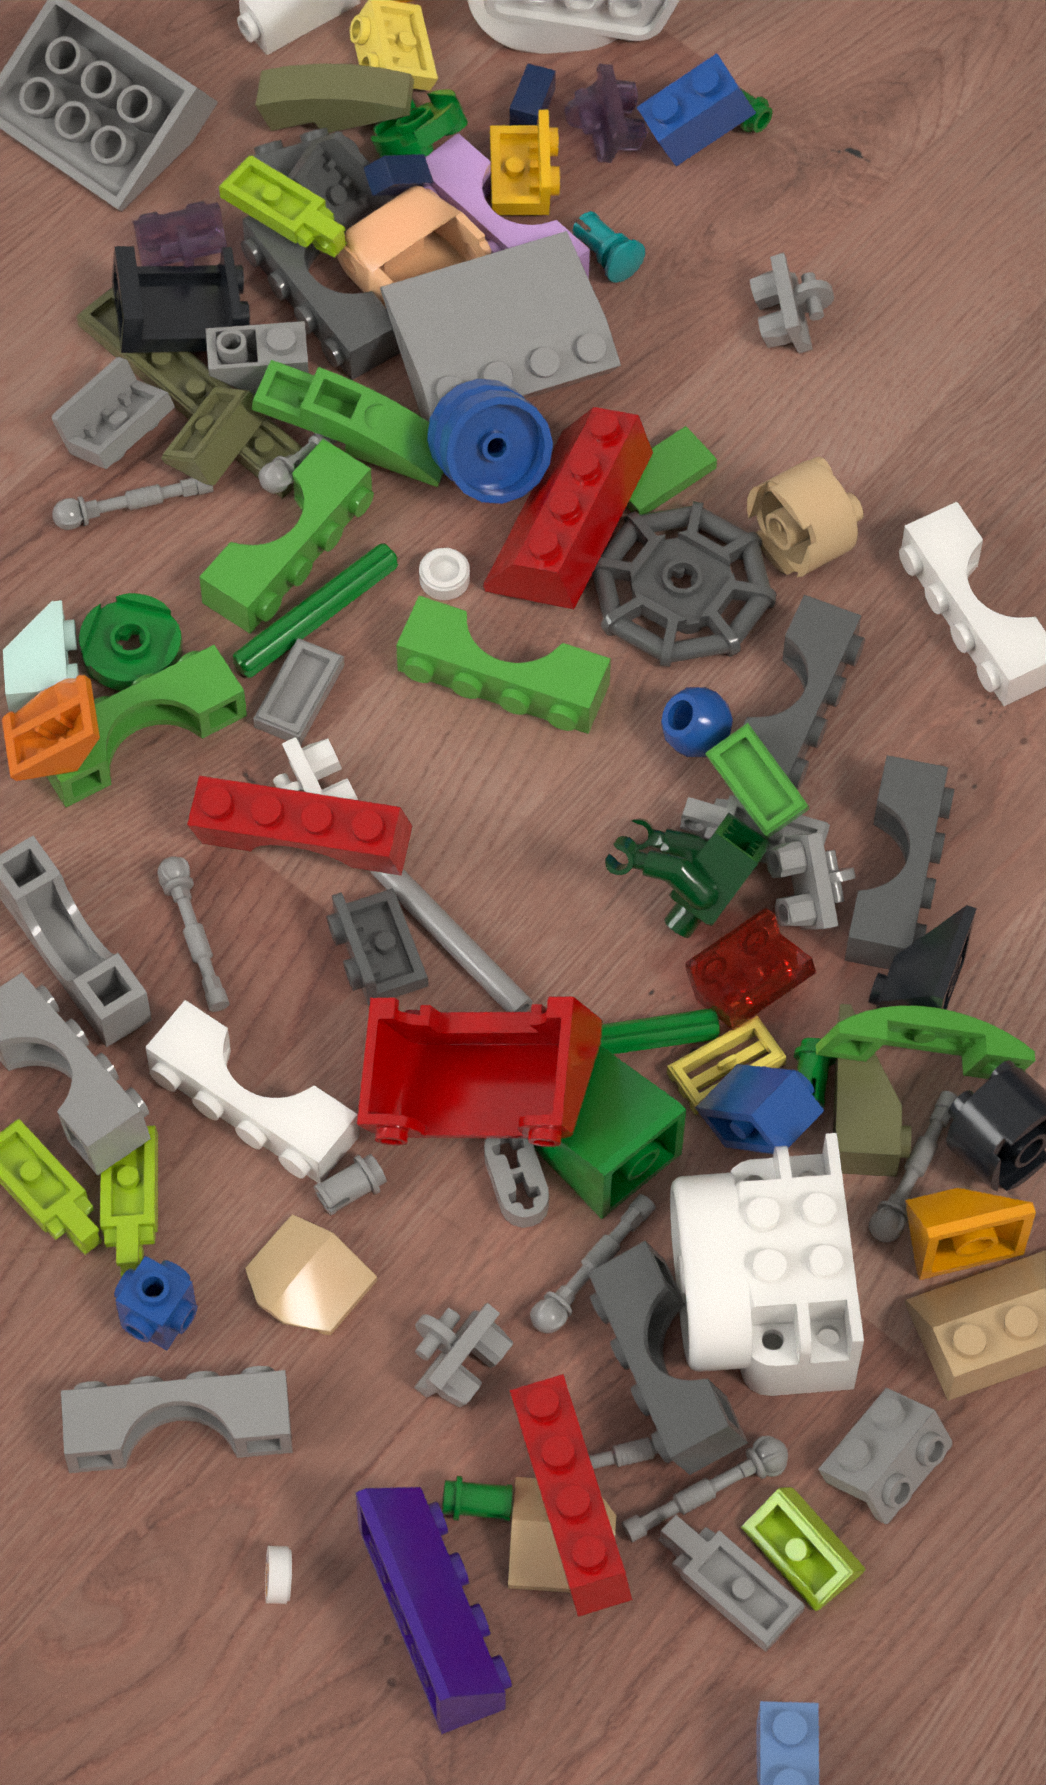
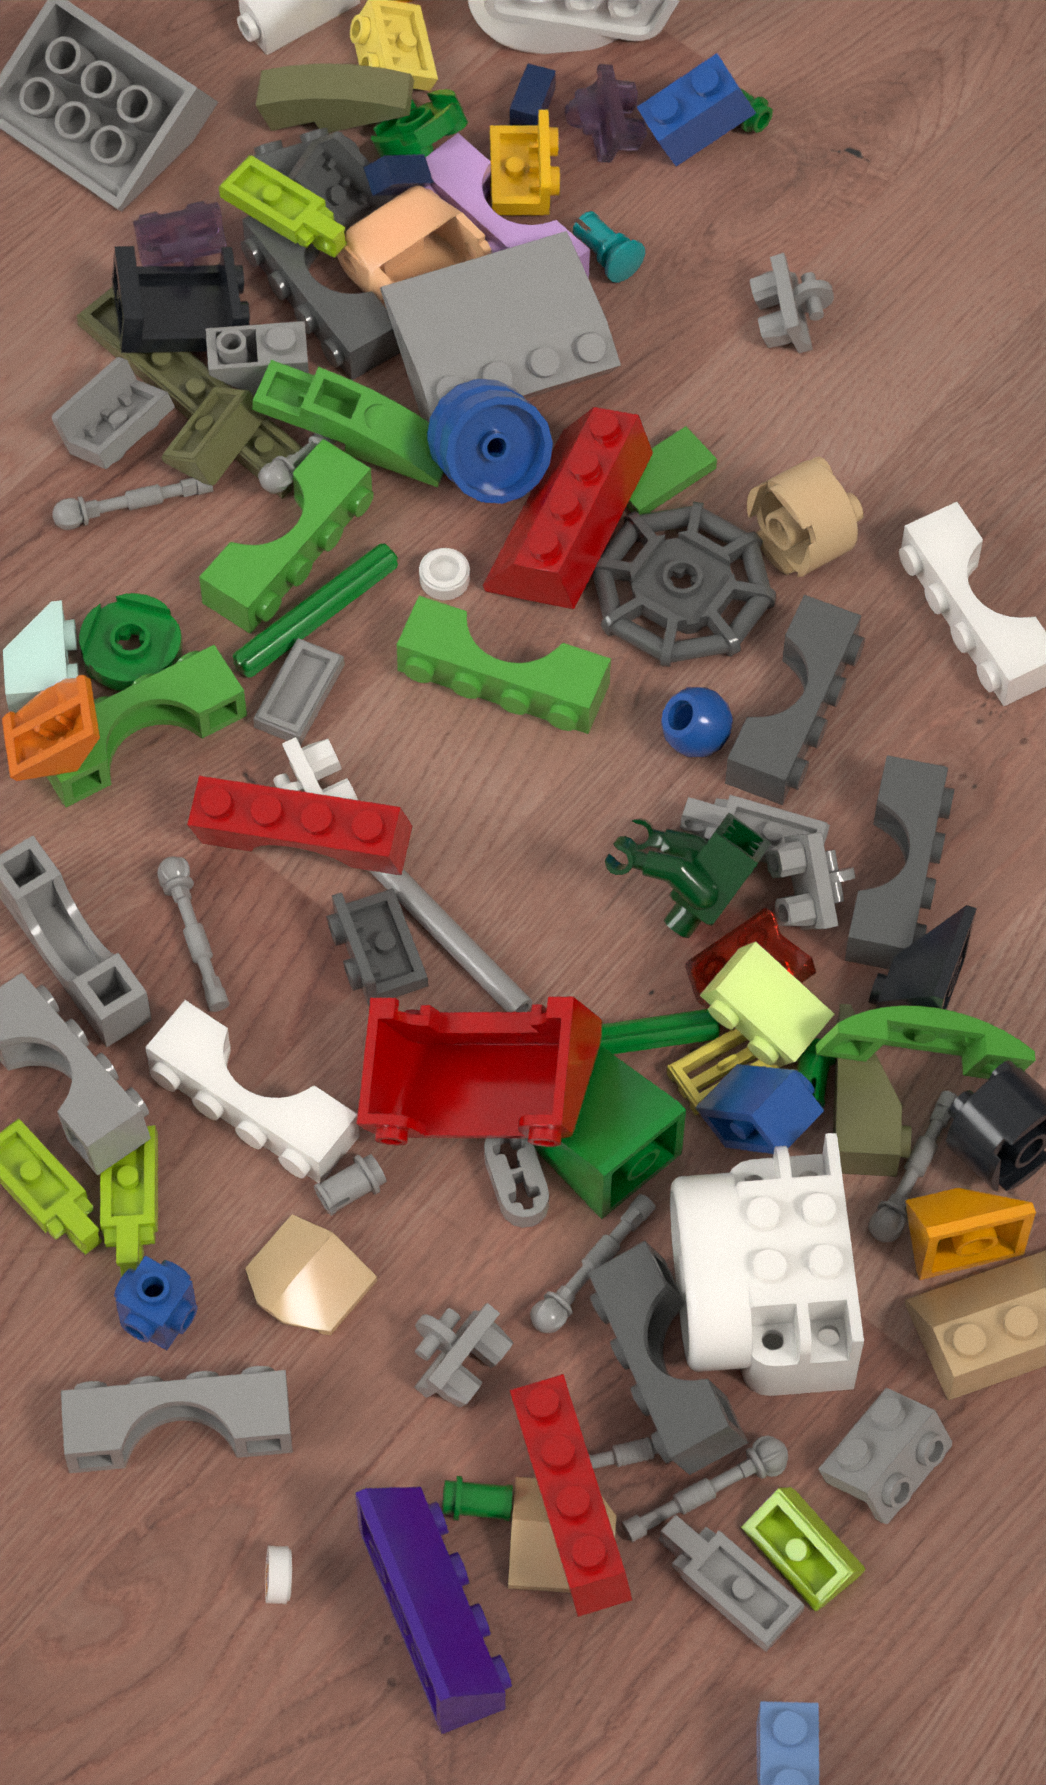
bright green tile [705,723,809,839] -> none
none -> yellowish green brick [700,942,834,1067]

